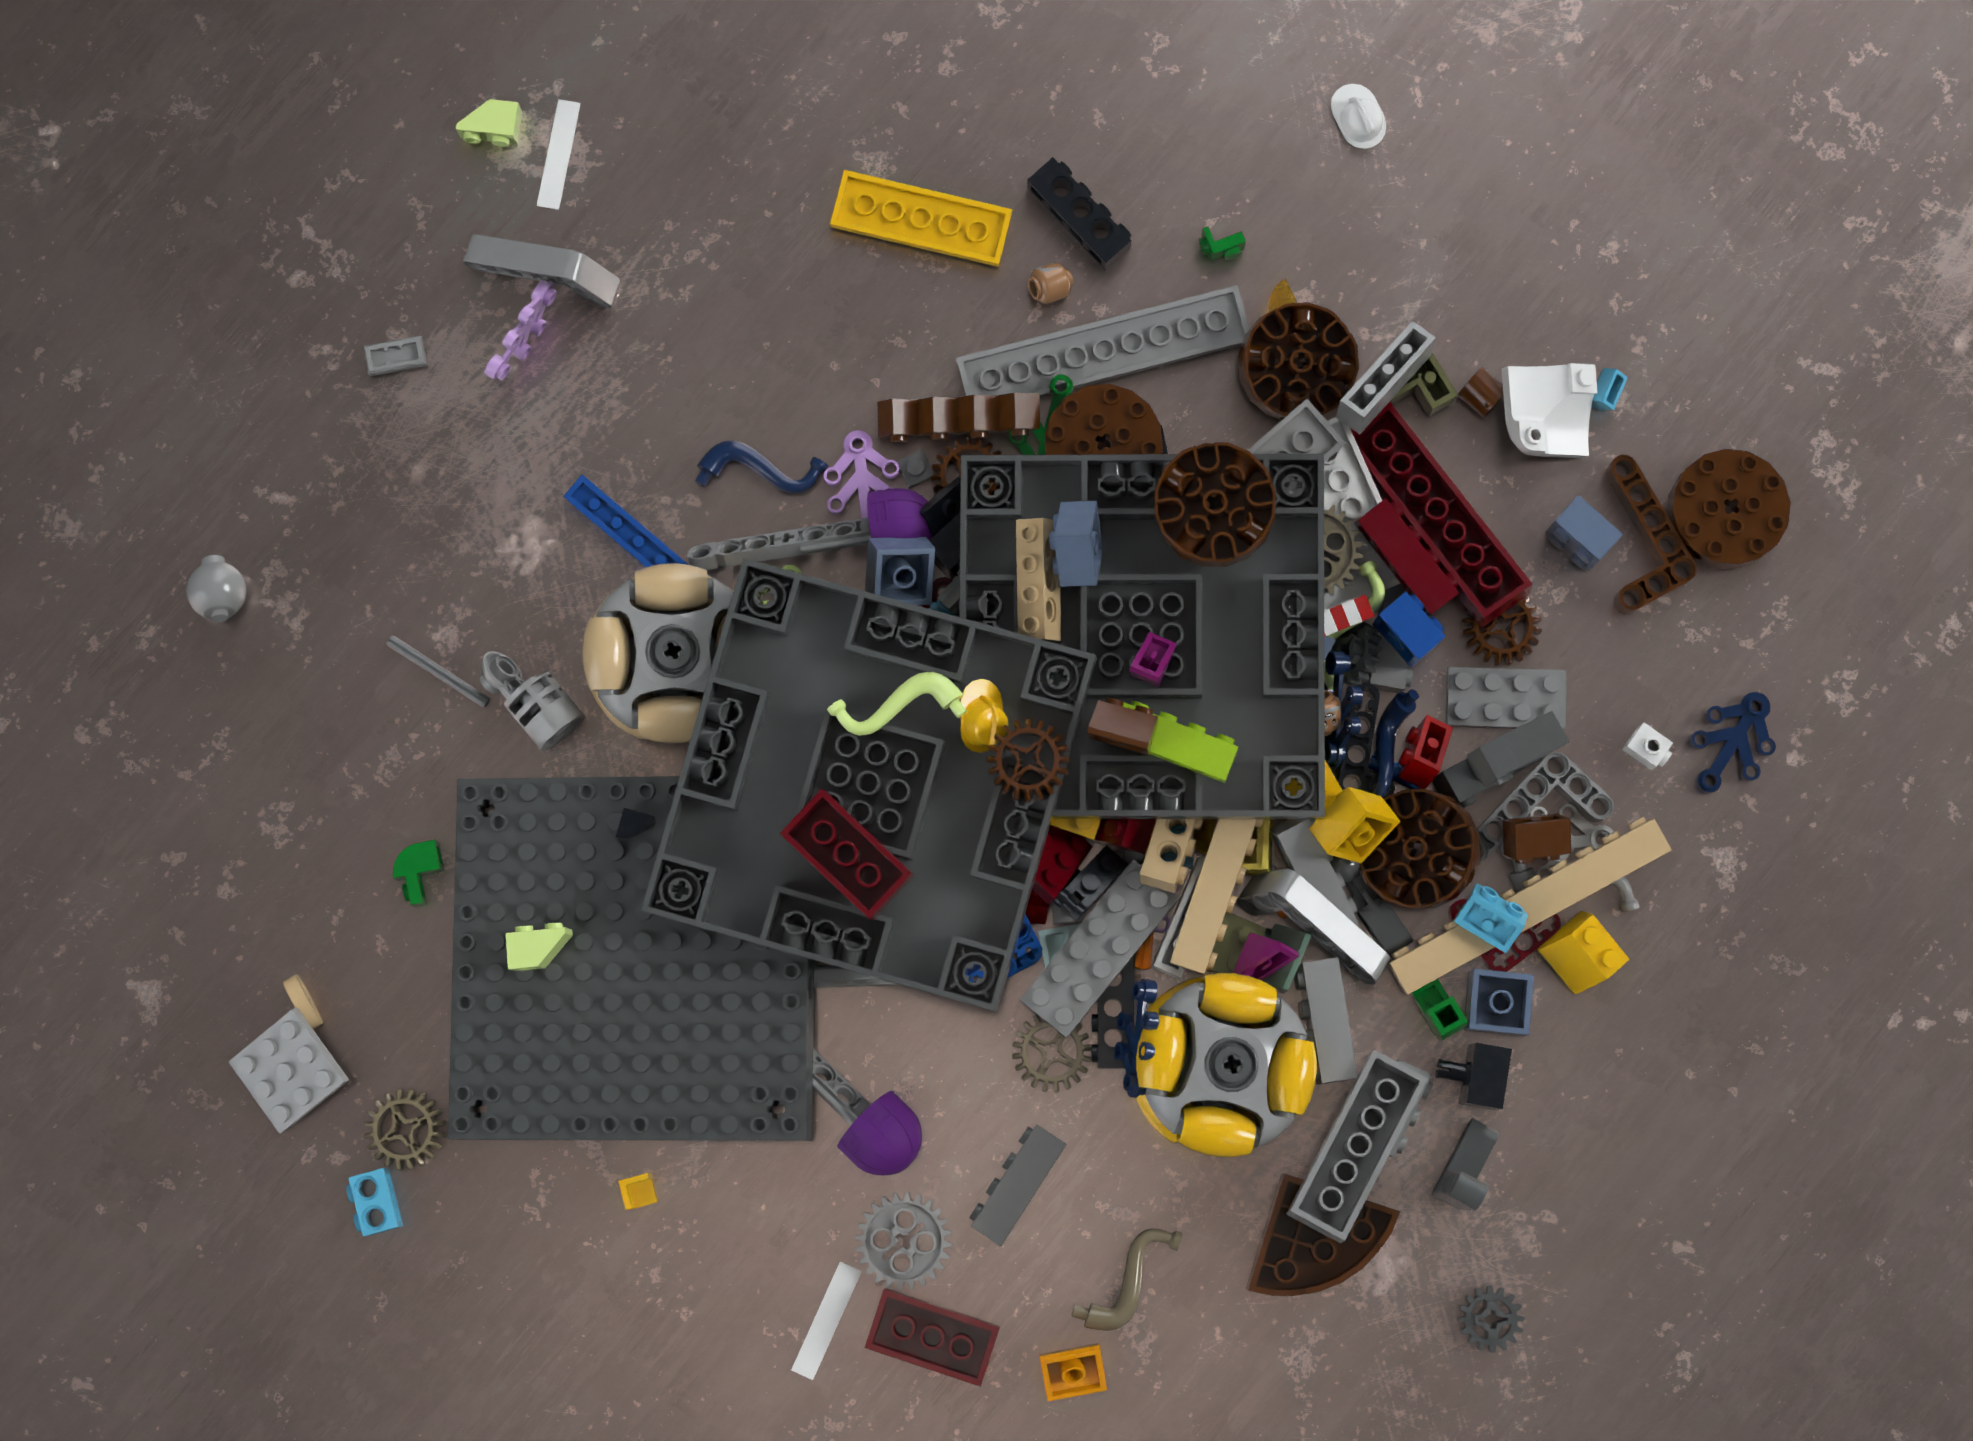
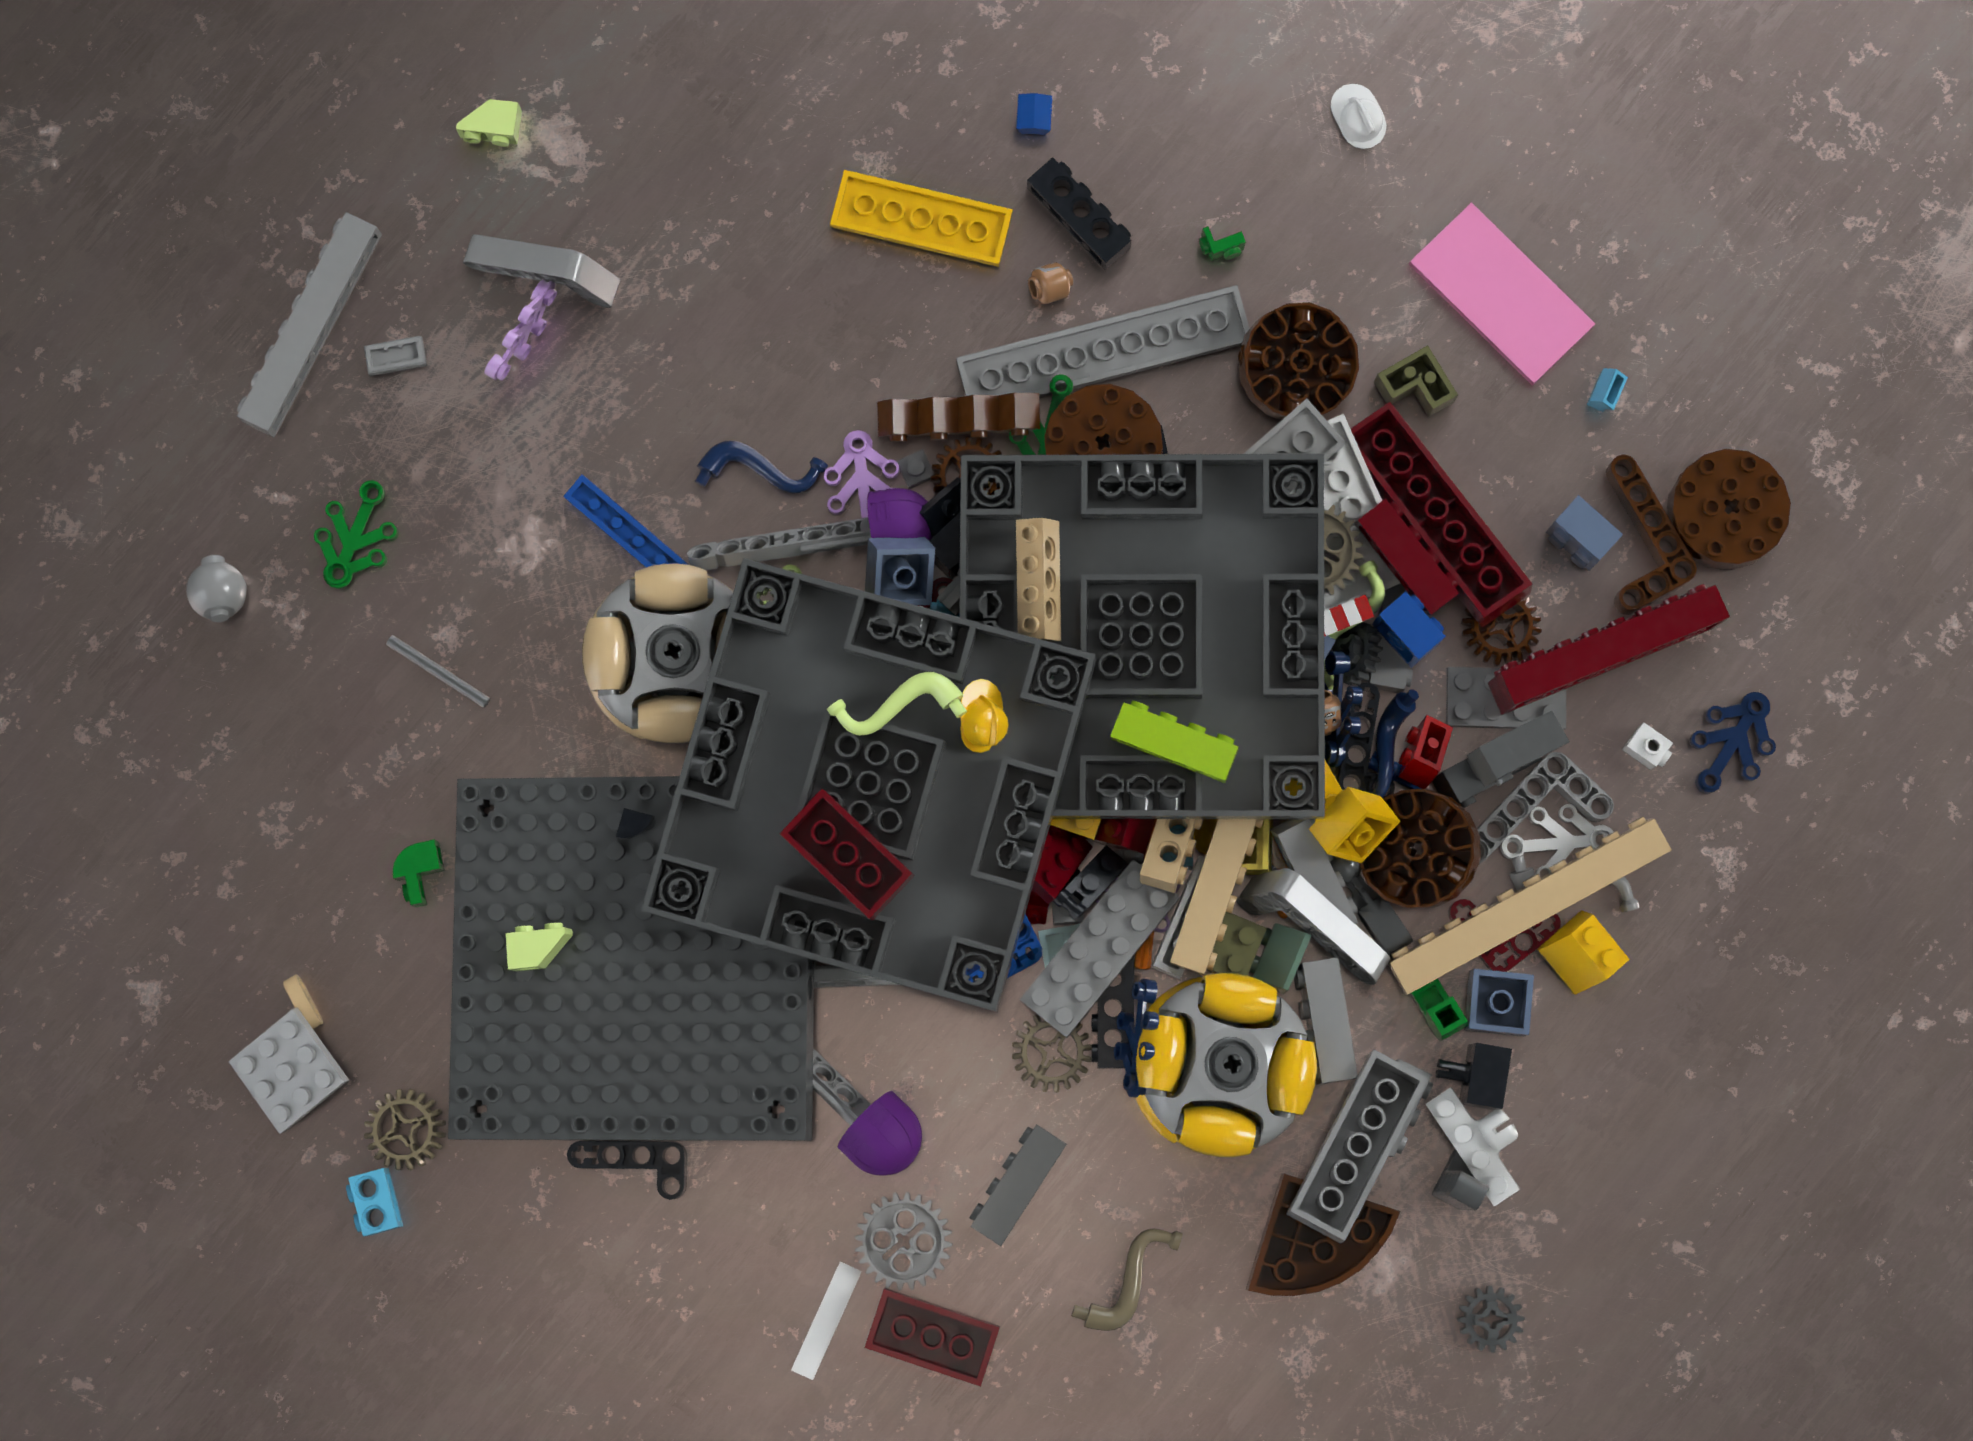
light grey cylinder [480,651,585,751] -> none
white sticker [536,99,581,210] -> none
yellow panel [618,1173,658,1210] -> none
reddish brown gear [986,718,1070,802] -> none
light orange slope [1039,1343,1107,1401] -> none
sand blue brick [1049,501,1103,587] -> none
reddish brown slope [1087,697,1159,755] -> none
magenta slope [1129,632,1177,687] -> none
reddish brown brick [1155,442,1276,567] -> none
magenta slope [1233,932,1299,980] -> none
clear yellow tile [1268,278,1298,312] -> none
light grey brick [1336,321,1436,435] -> none
medium azure bracket [1454,883,1528,953] -> none
reddish brown piece [1458,366,1504,418] -> none
white slope [1501,363,1598,458] -> none
reddish brown brick [1503,813,1571,864] -> none
none -> light grey brick [237,212,382,437]
none -> green plant [314,480,398,589]
none -> black beam [567,1141,687,1200]
none -> blue piece [1016,93,1052,136]
none -> bright pink tile [1409,202,1595,386]
none -> white plate [1426,1087,1520,1206]
none -> dark red brick [1488,584,1730,715]

